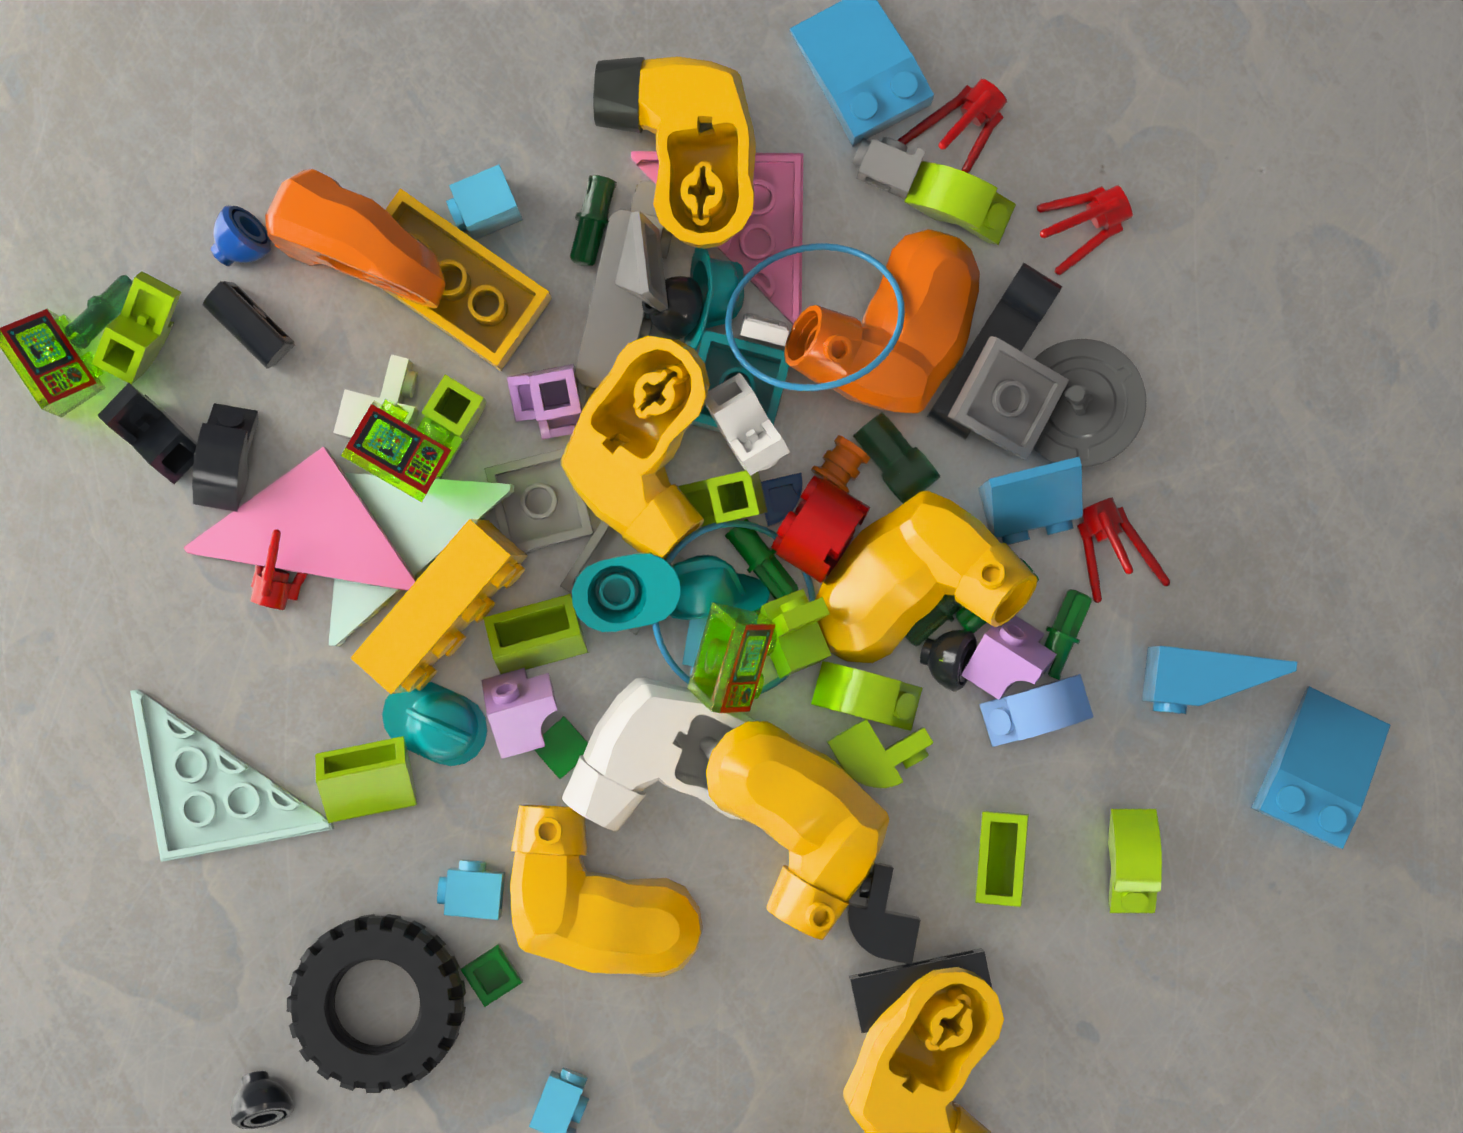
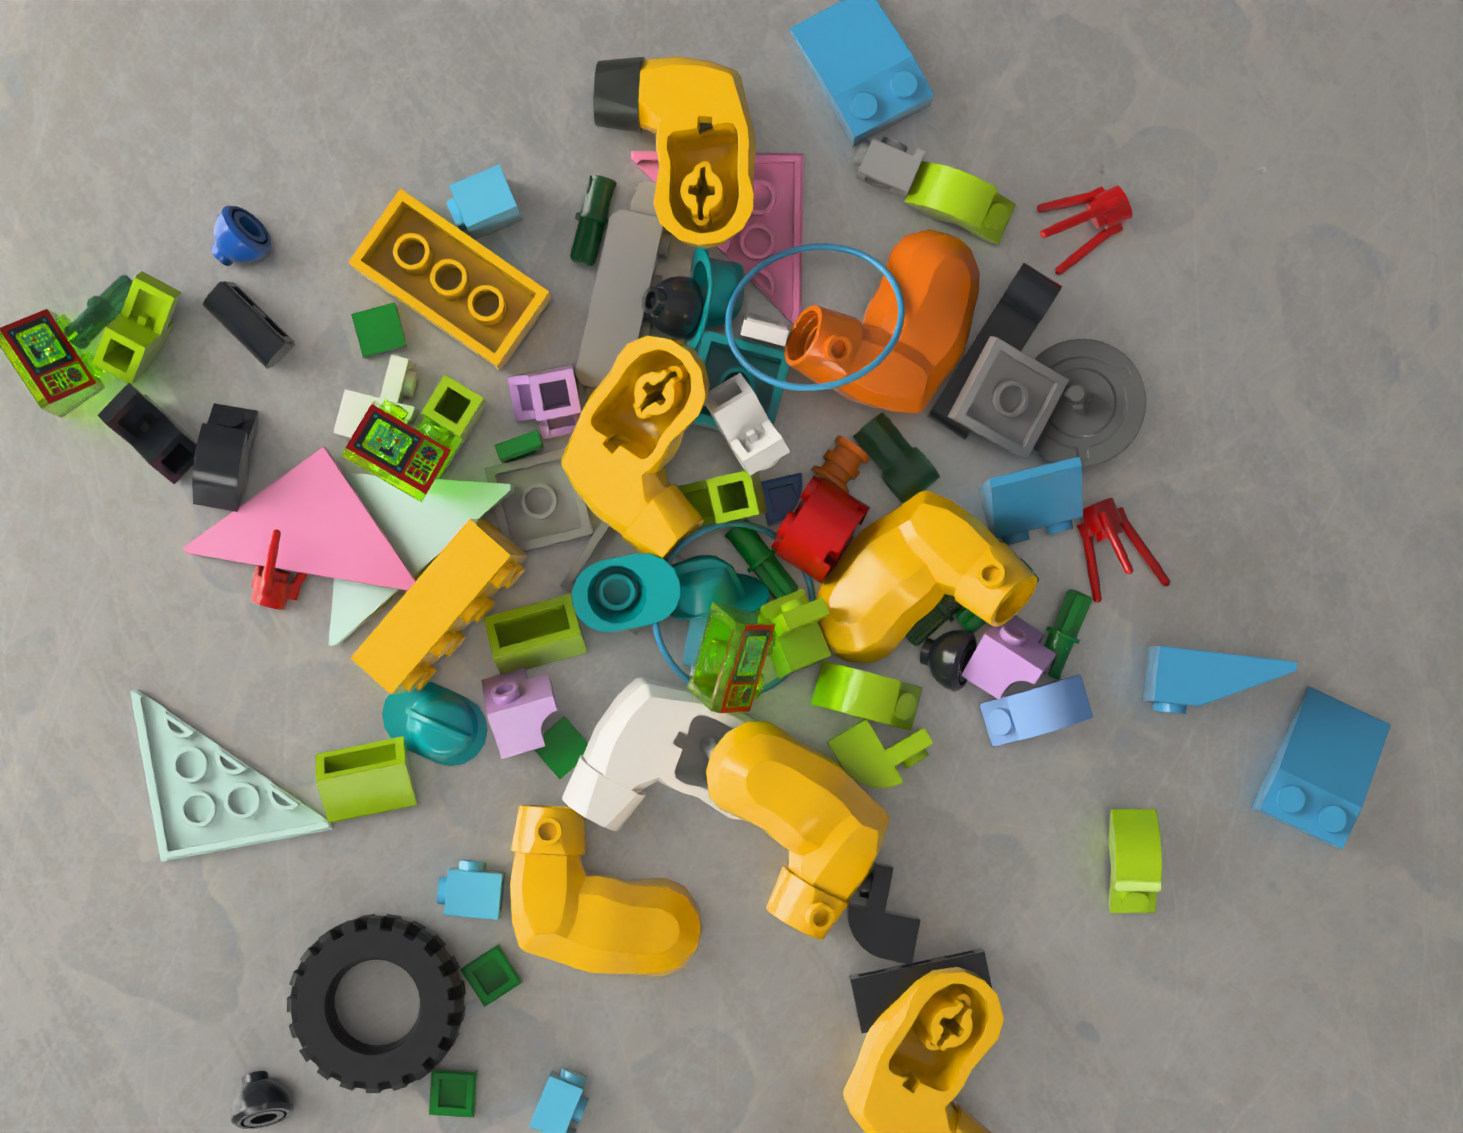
orange piece [265,169,446,308] -> none
light grey slope [615,210,668,311] -> none
red plant [897,78,1007,173] -> none
lime brick [975,811,1029,907] -> none
none -> green tile [351,302,408,359]
none -> green tile [429,1068,478,1118]
none -> green tile [494,429,545,463]

